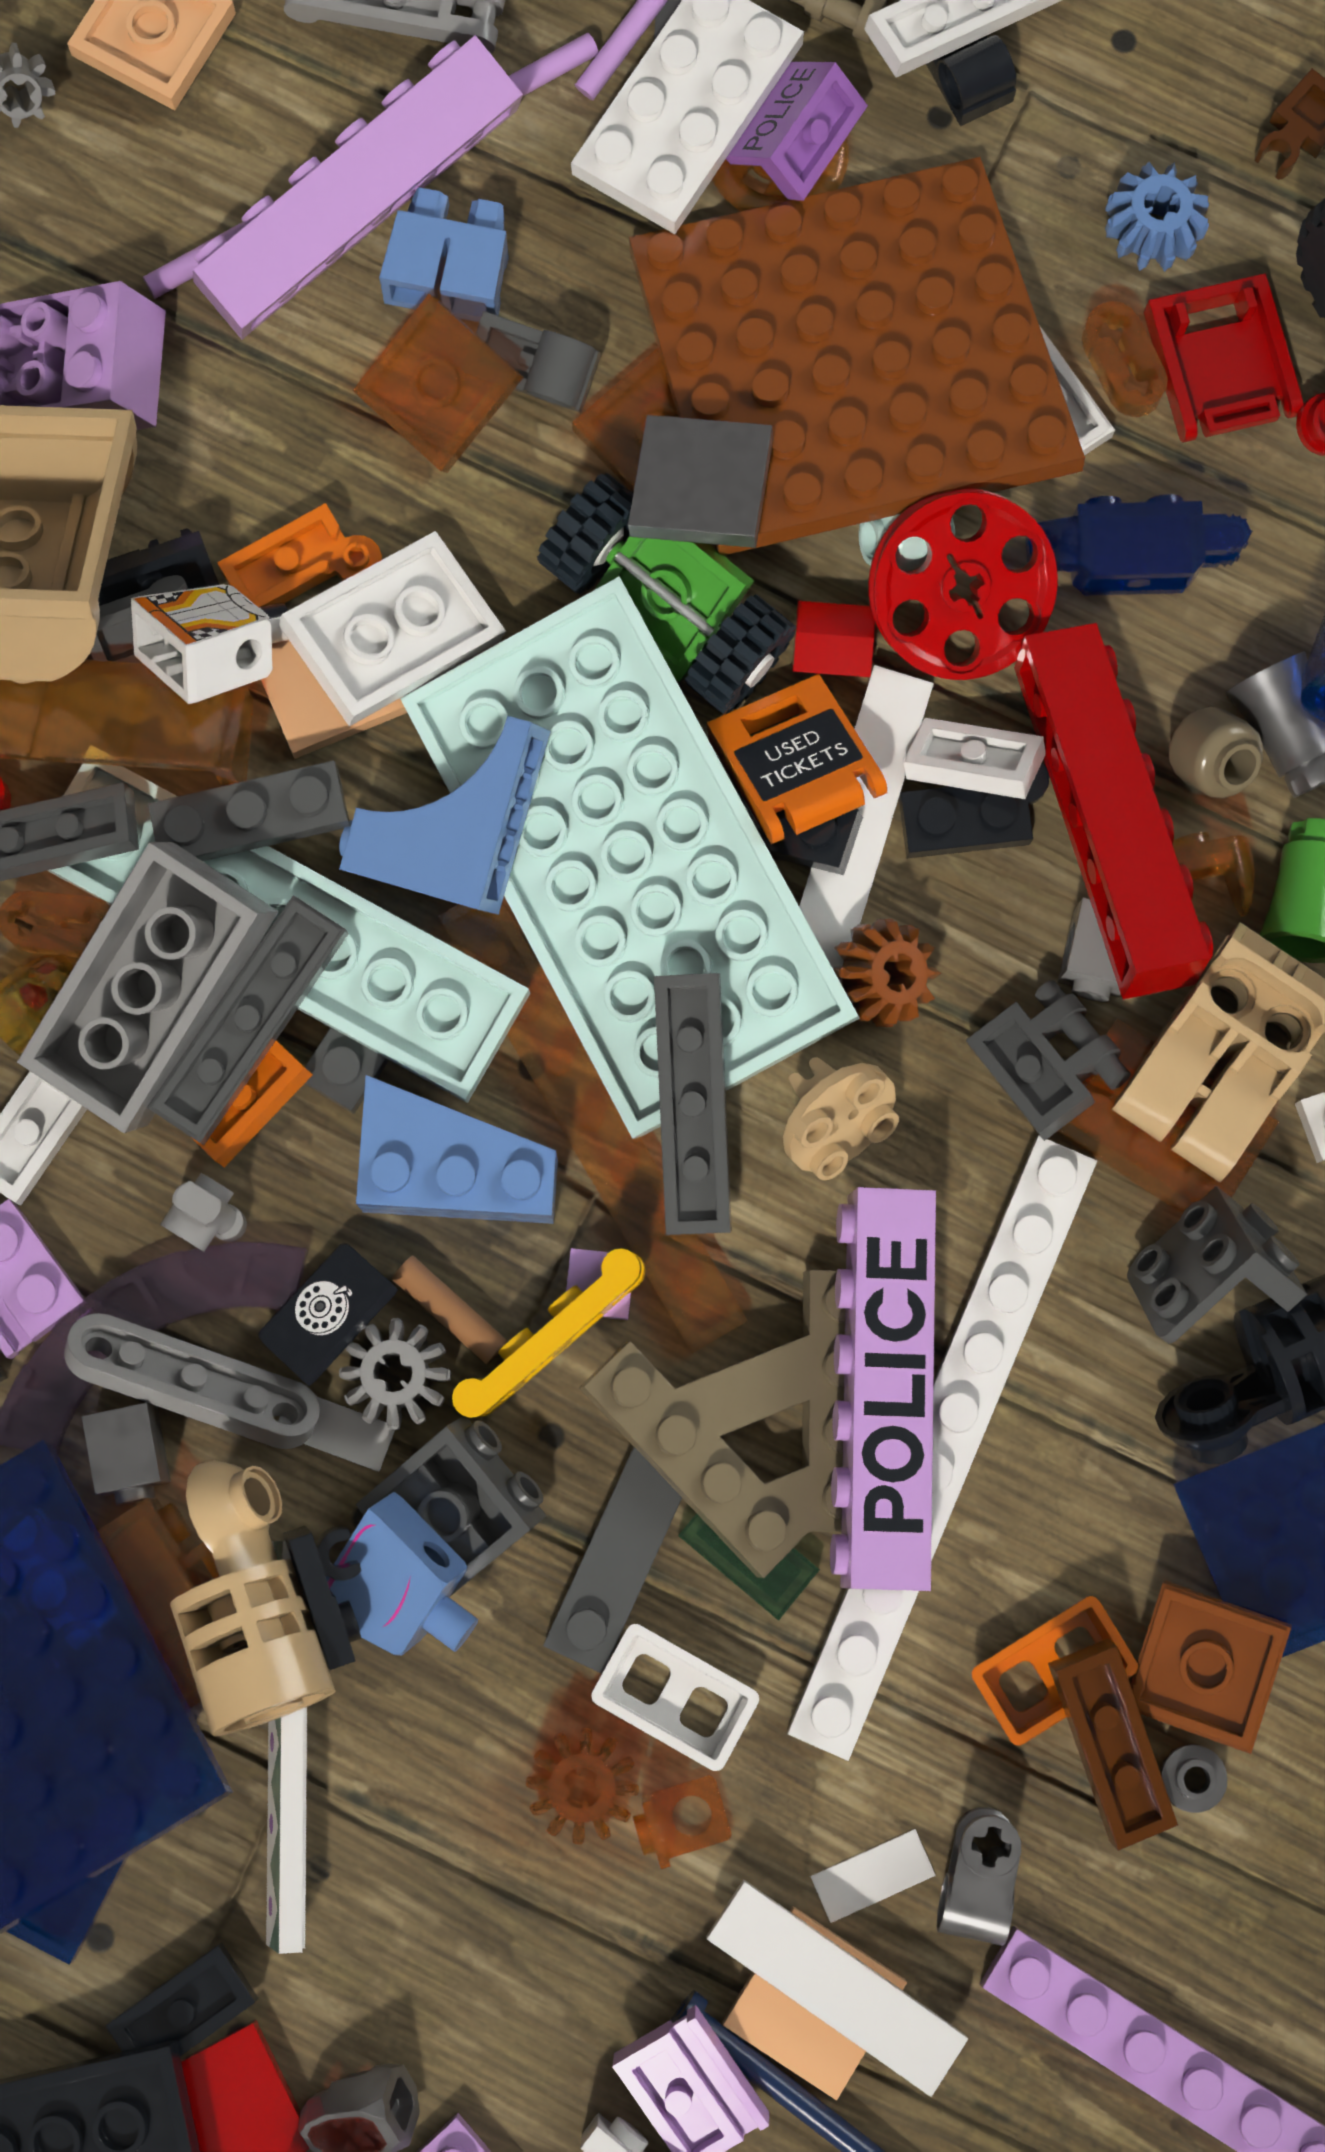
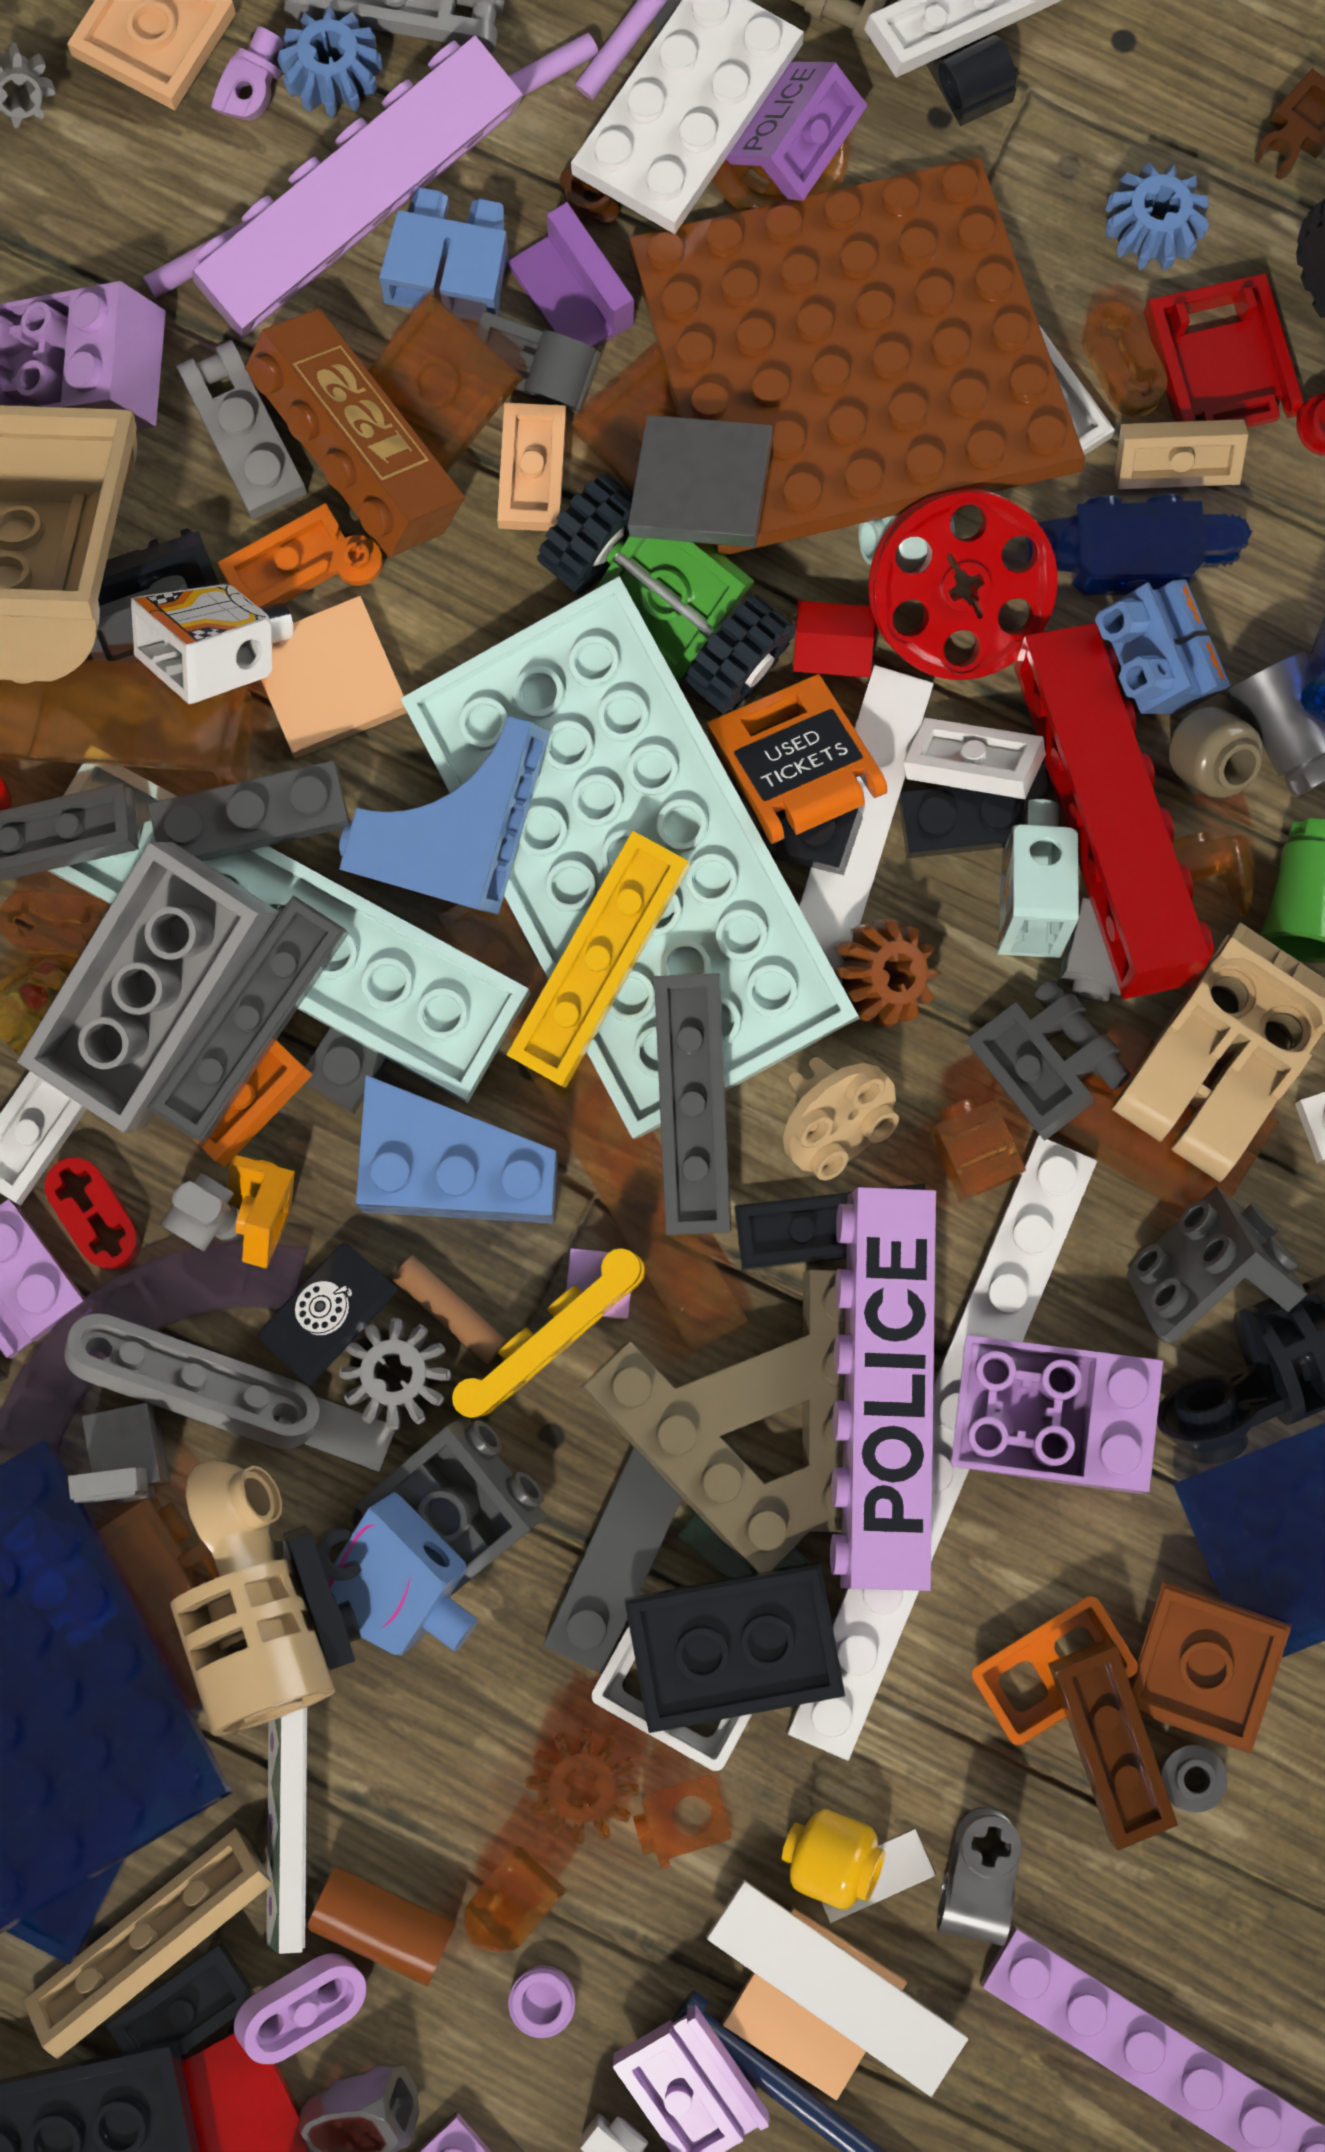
white plate [278,531,506,727] -> none
none -> tan plate [23,1828,272,2059]
none -> red beam [45,1157,142,1270]
none -> light grey tile [68,1467,149,1503]
none -> light grey plate [176,340,307,520]
none -> lavender piece [211,26,285,121]
none -> light orange bracket [227,1155,295,1269]
none -> lavender plate [234,1953,366,2064]
none -> dark orange brick [245,308,465,558]
none -> medium blue gear [278,6,382,119]
none -> dark orange pin [306,1866,456,1987]
none -> clear orange plate [464,1845,568,1953]
none -> light nougat plate [497,403,566,531]
none -> medium lavender panel [507,202,634,349]
none -> yellow plate [507,830,691,1088]
none -> lavender tile [508,1965,576,2038]
none -> reddish brown plate [560,166,619,225]
none -> black tile [624,1562,845,1733]
none -> black tile [734,1183,926,1271]
none -> yellow head [782,1809,886,1910]
none -> clear orange brick [929,1097,1026,1203]
none -> lavender slope [951,1335,1163,1494]
none -> light aqua torso [997,799,1079,958]
none -> medium blue hips [1095,579,1230,714]
none -> tan plate [1115,419,1249,489]

